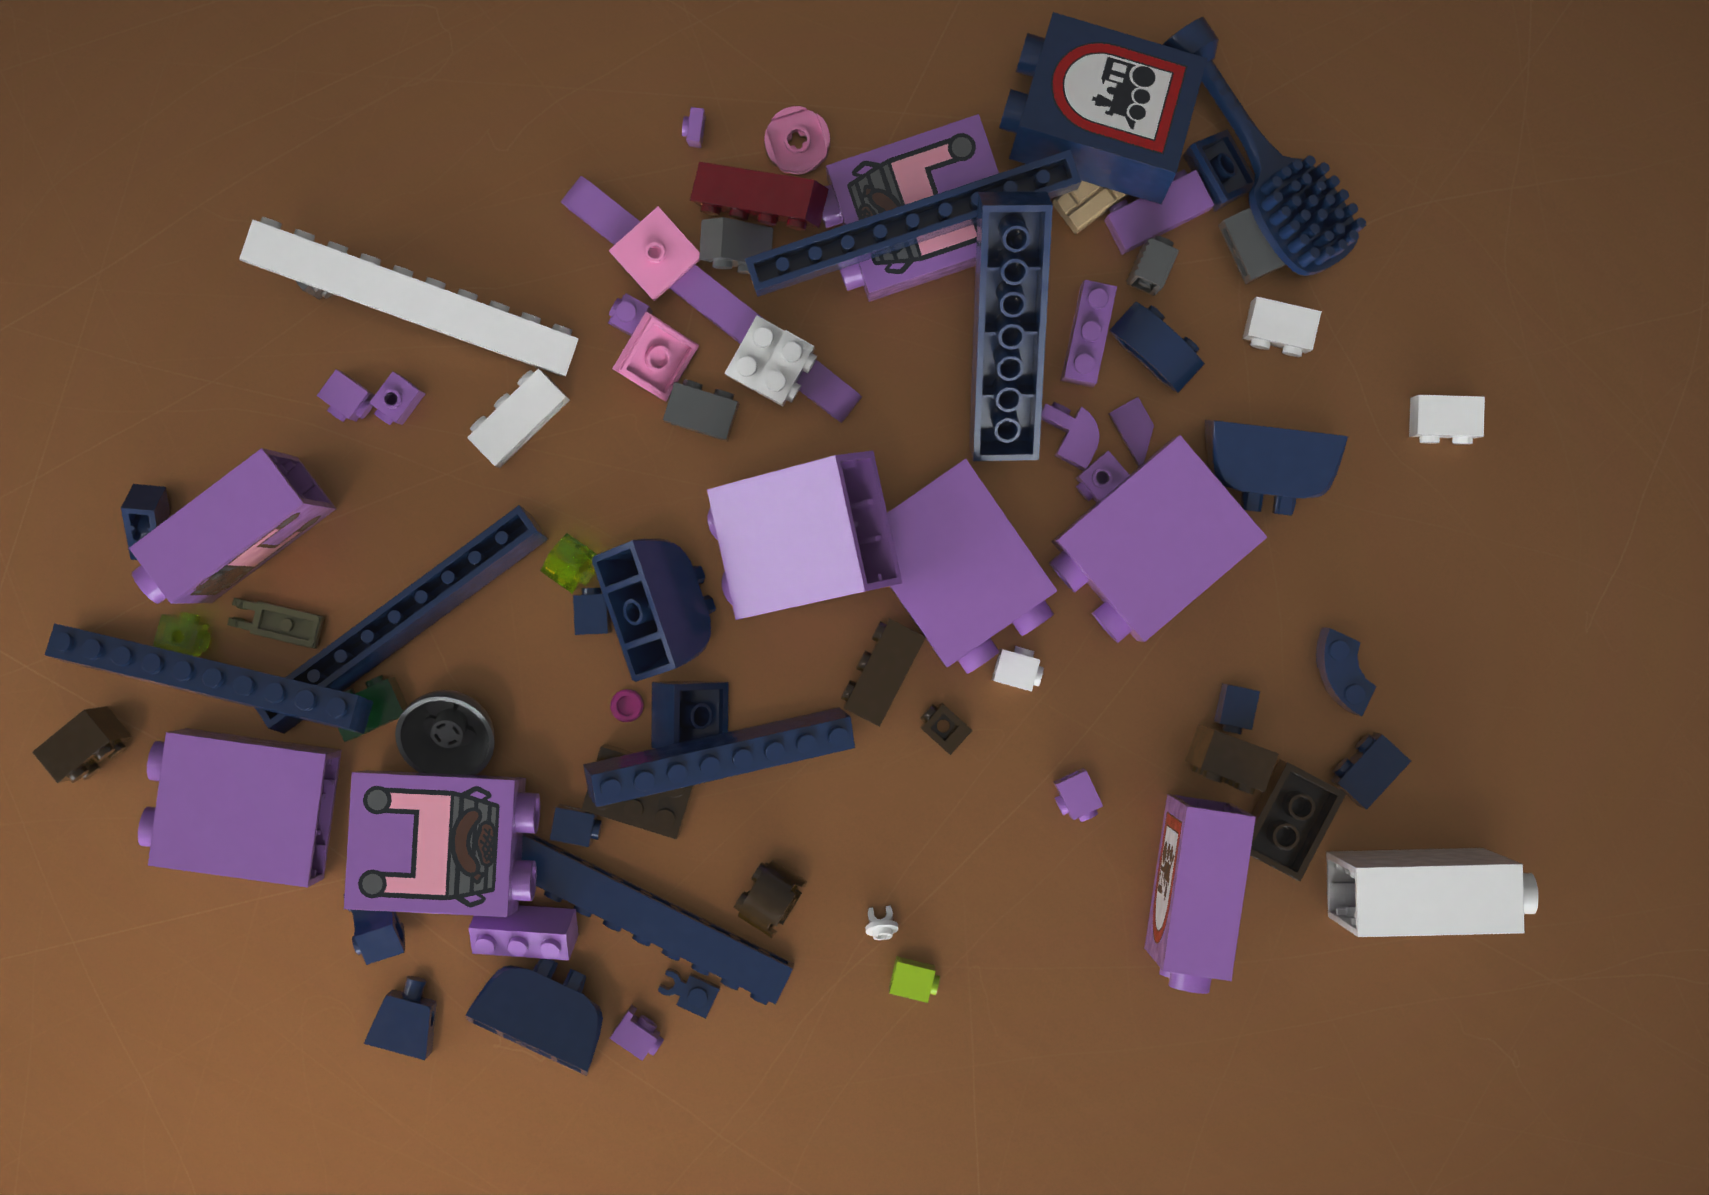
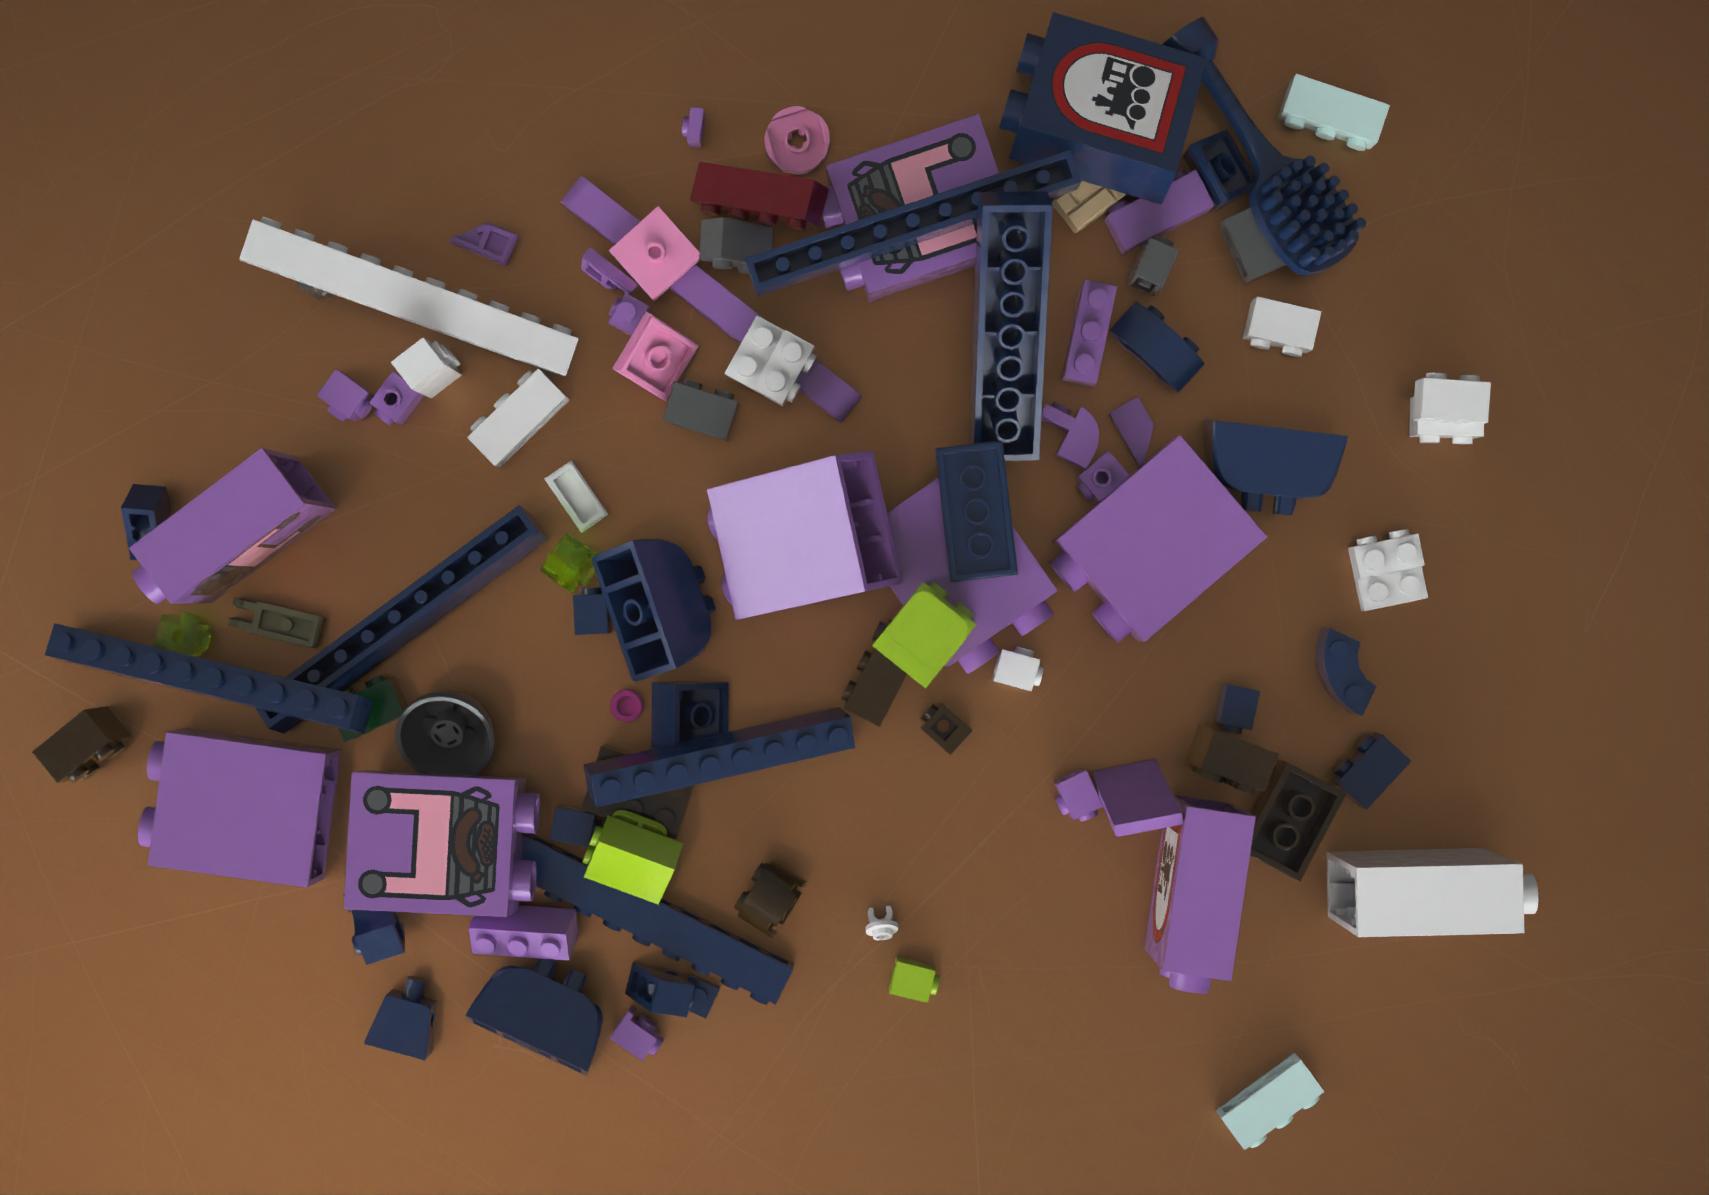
none -> white brick [391,337,462,399]
none -> medium lavender tile [449,222,519,267]
none -> white tile [545,460,609,533]
none -> medium lavender tile [581,247,638,294]
none -> lime brick [582,810,683,904]
none -> dark blue arch [625,962,695,1017]
none -> lime brick [872,581,977,689]
none -> dark blue tile [935,440,1018,583]
none -> medium lavender tile [1091,759,1183,837]
none -> light aqua brick [1215,1053,1324,1150]
none -> light aqua brick [1277,74,1390,151]
none -> white plate [1348,529,1428,611]
none -> white brick [1412,373,1491,425]

